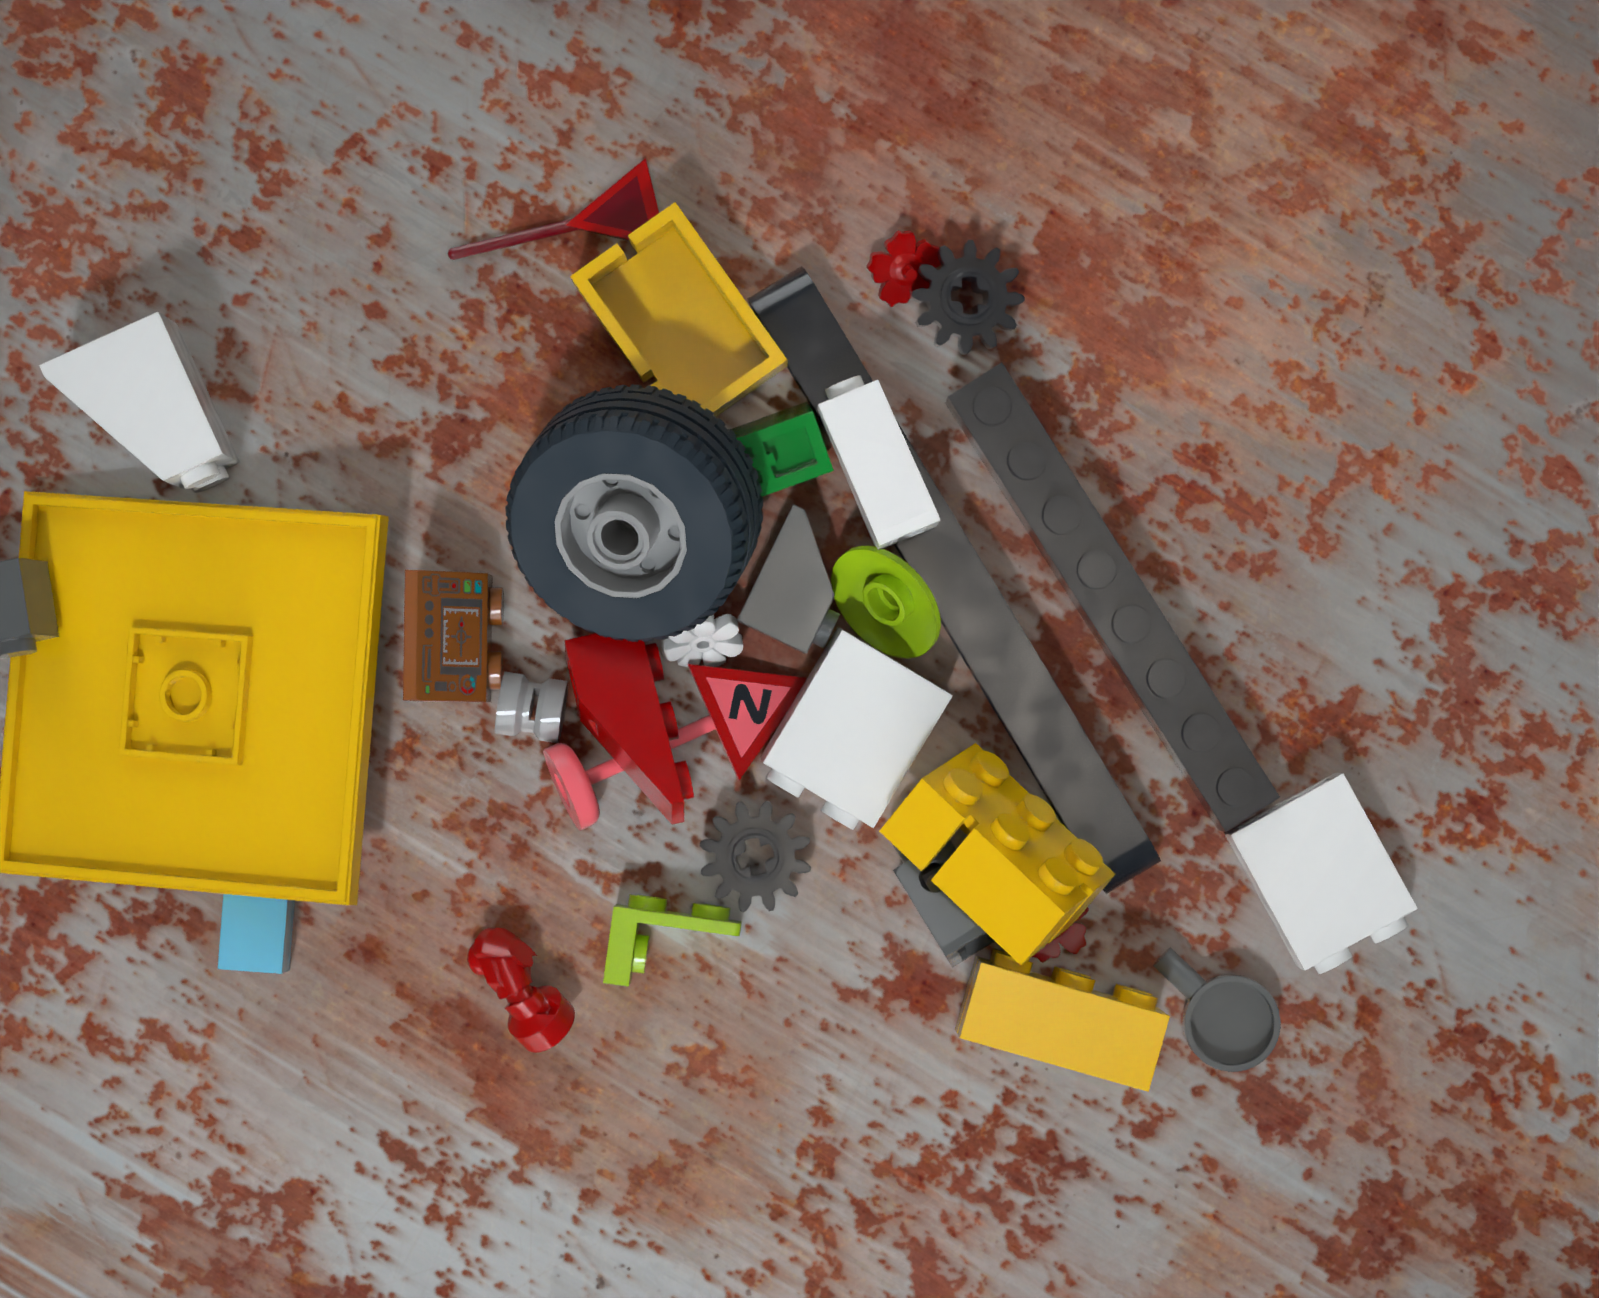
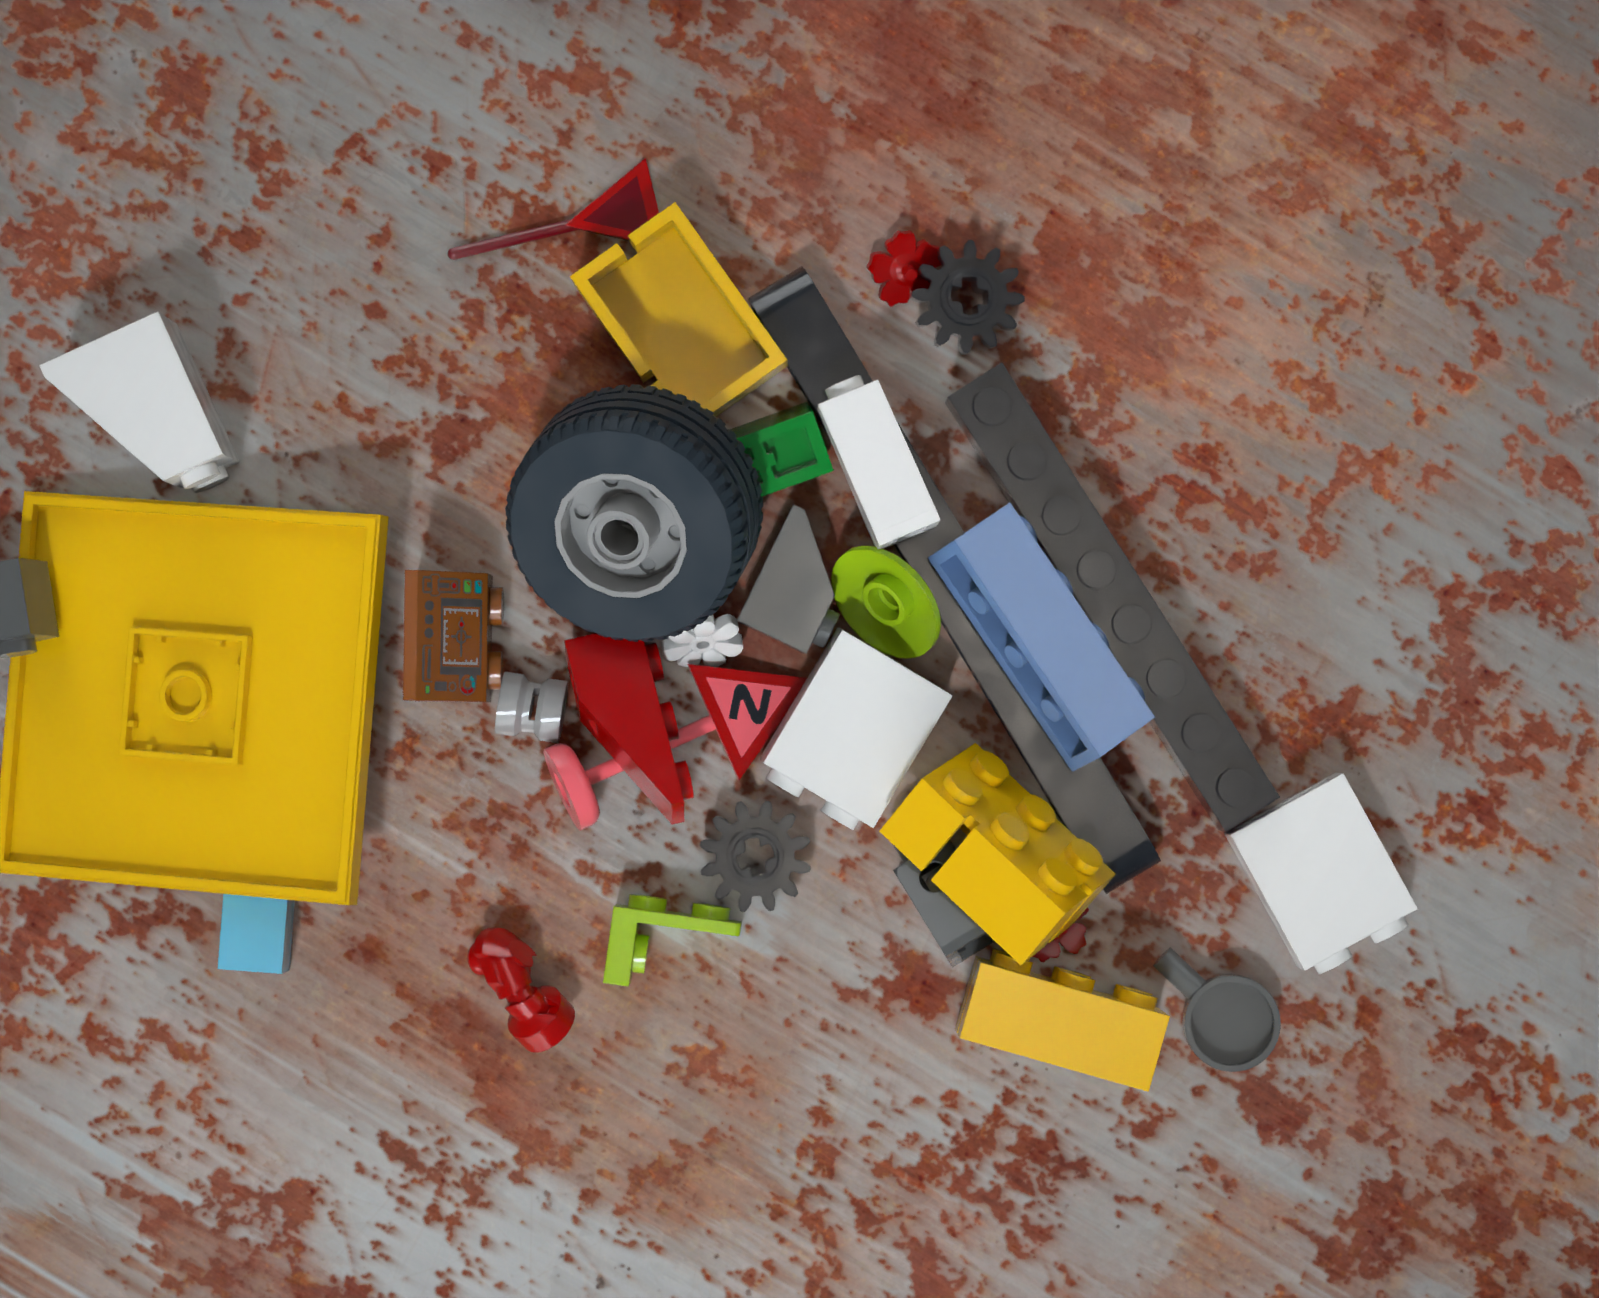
none -> medium blue brick [928,503,1155,772]

